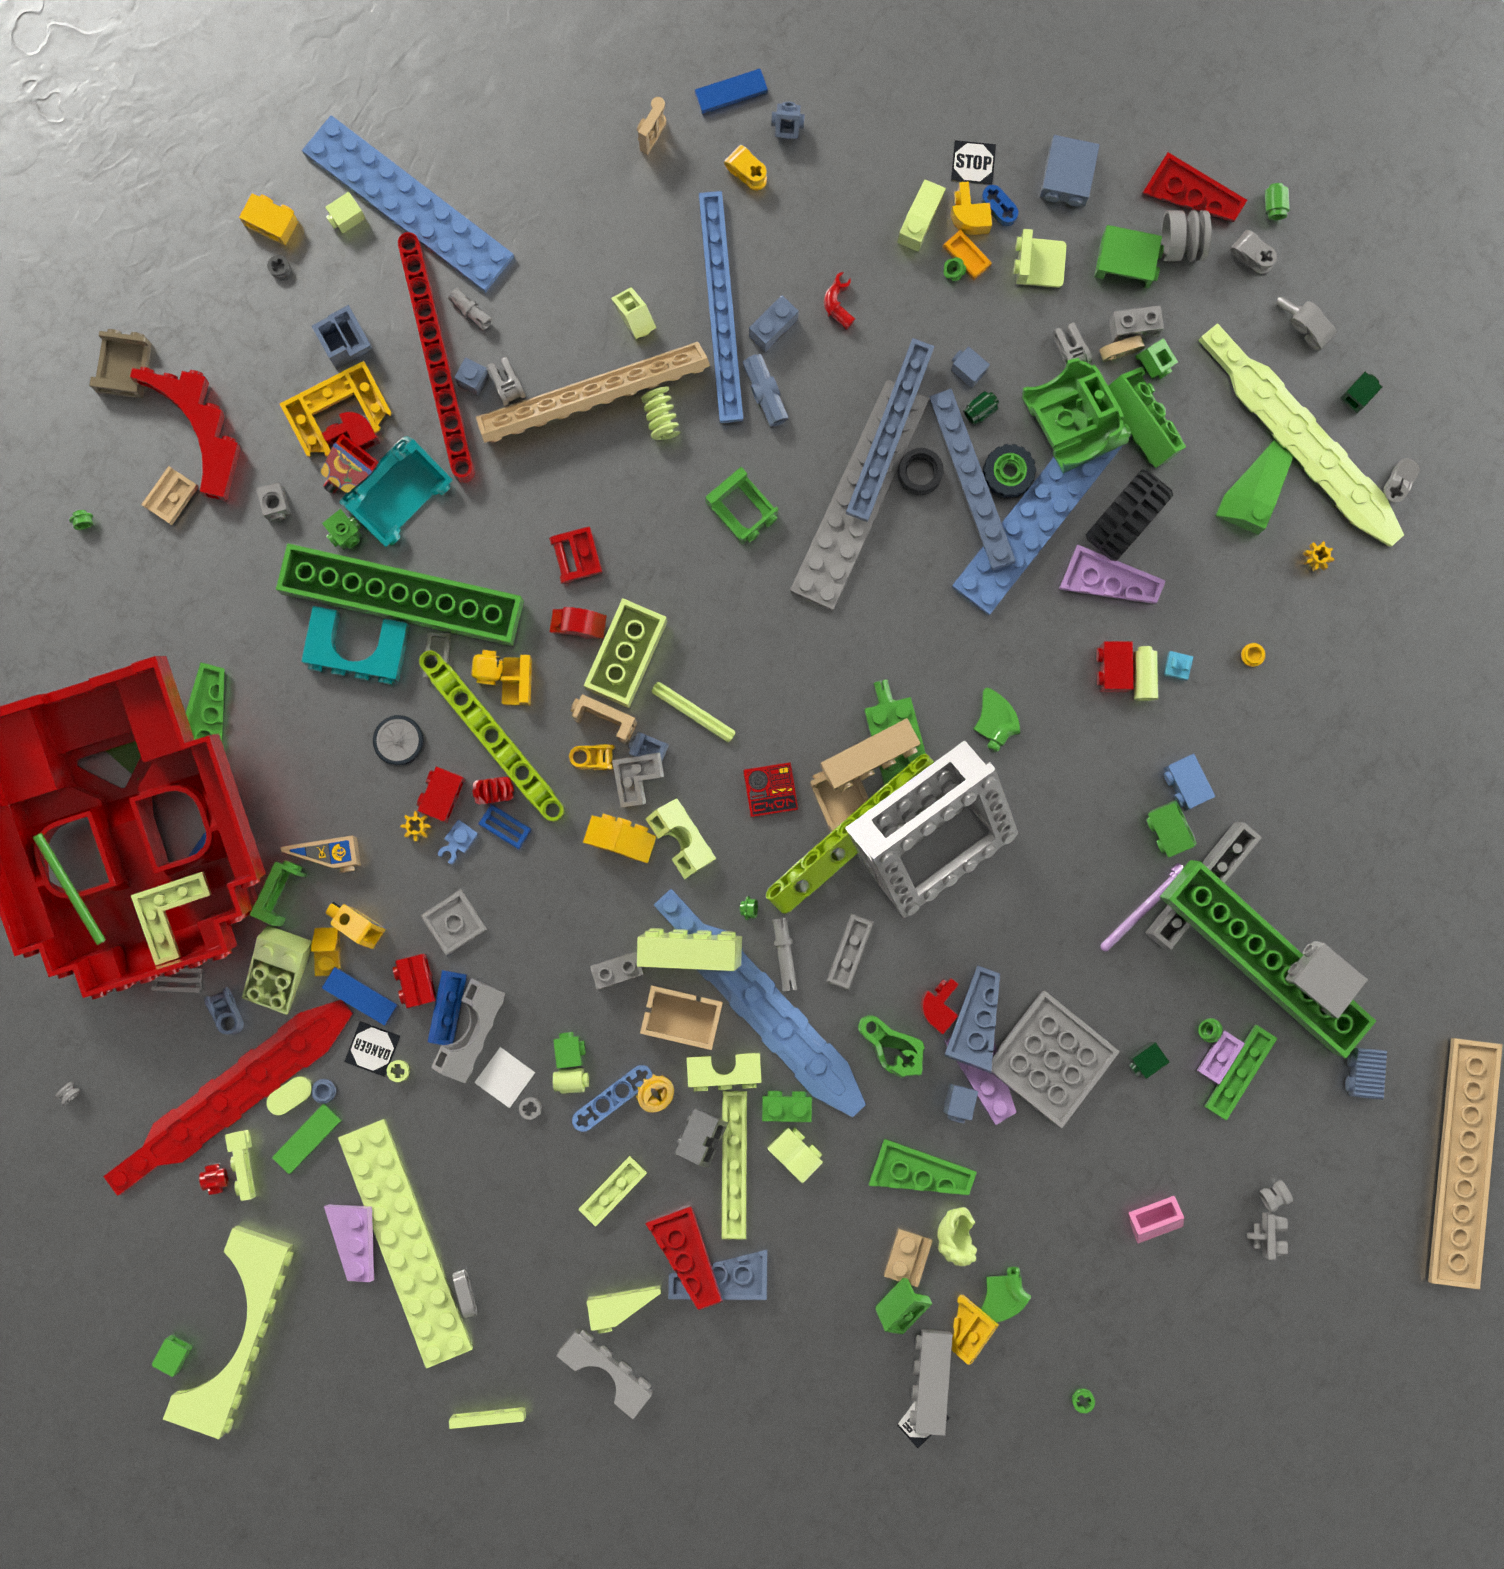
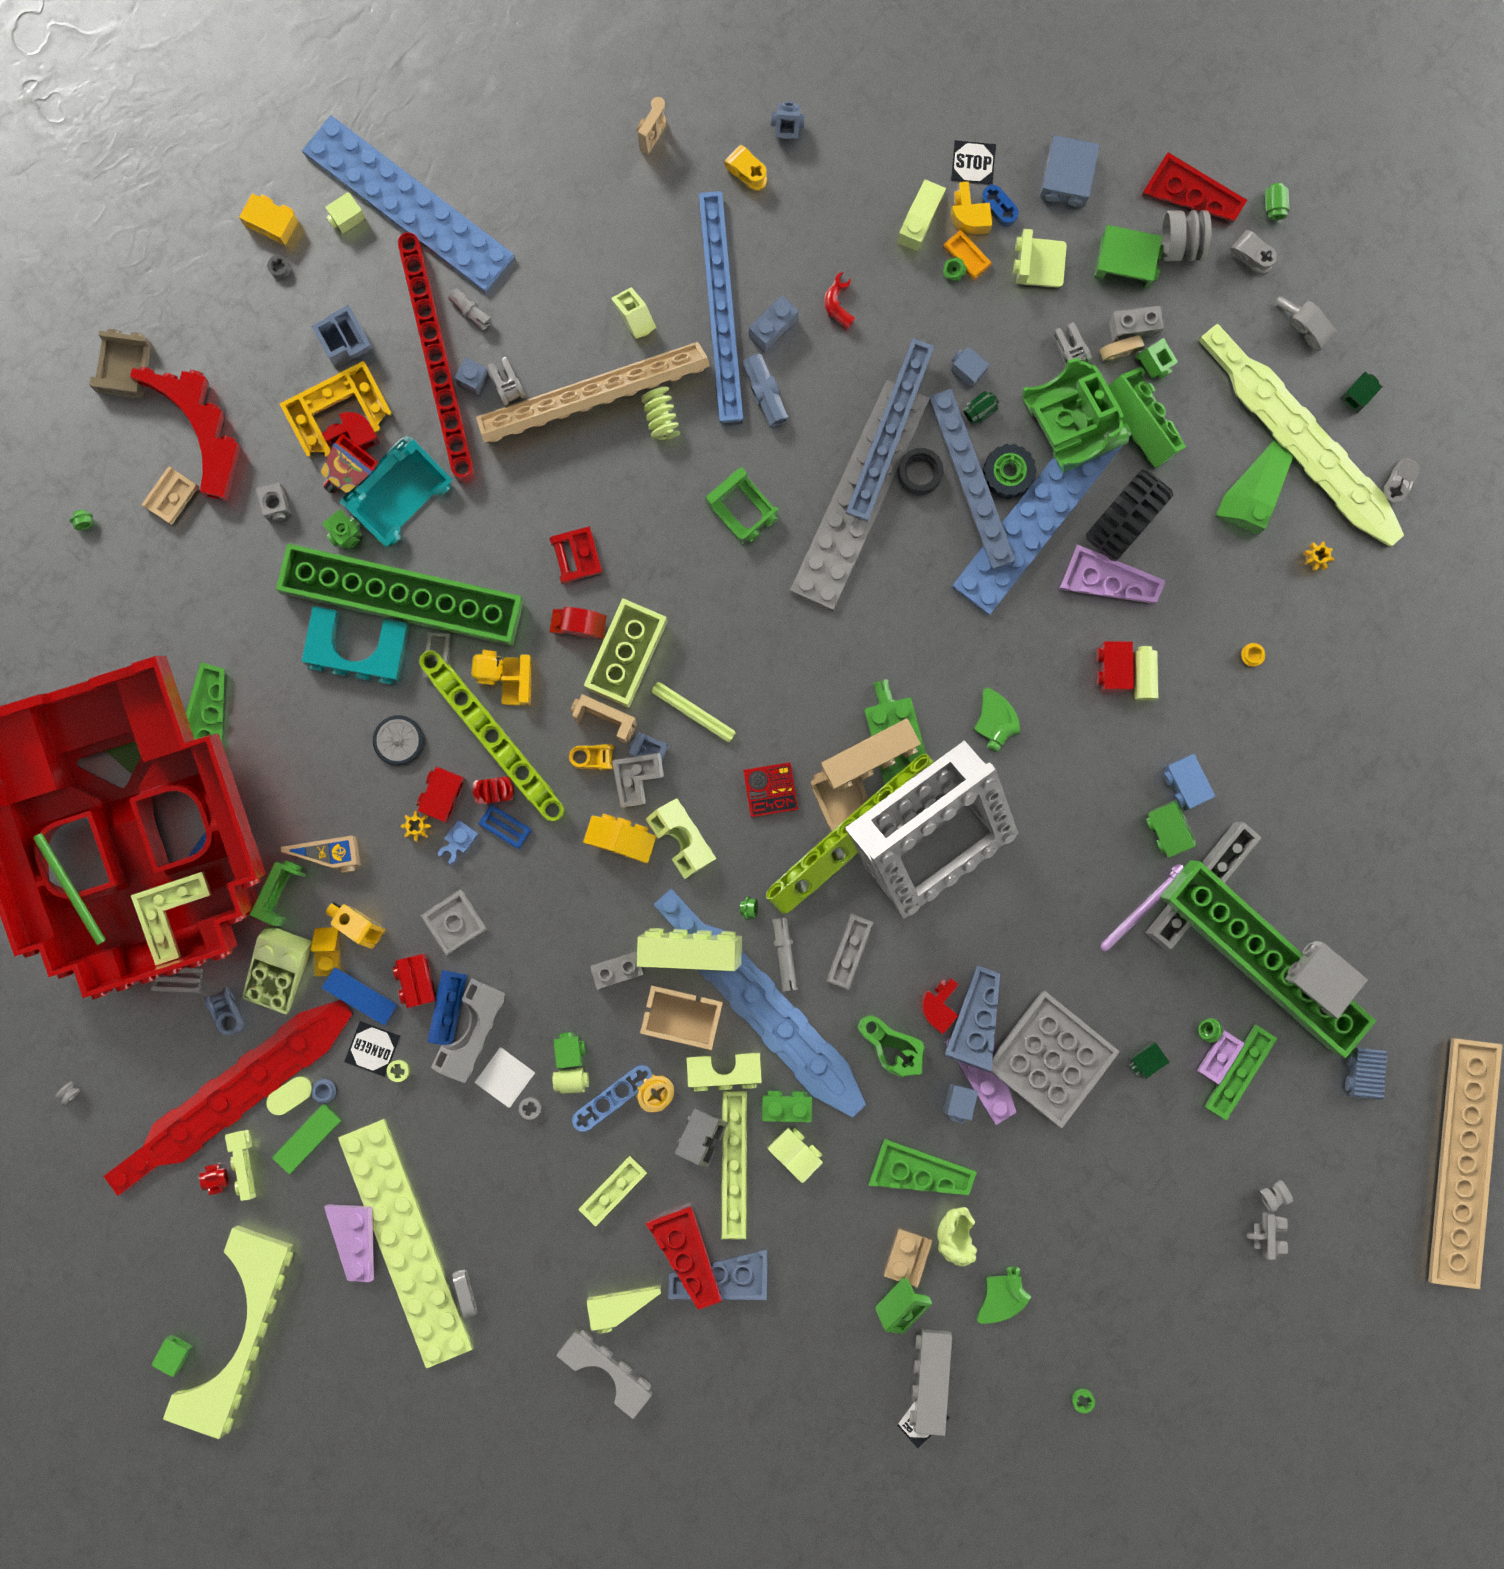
yellowish green tile [449,1407,526,1429] -> none
blue tile [695,68,768,114] -> none
yellow wing [951,1295,999,1365] -> none
bright pink brick [1128,1196,1184,1244] -> none
medium azure tile [1163,651,1194,681] -> none

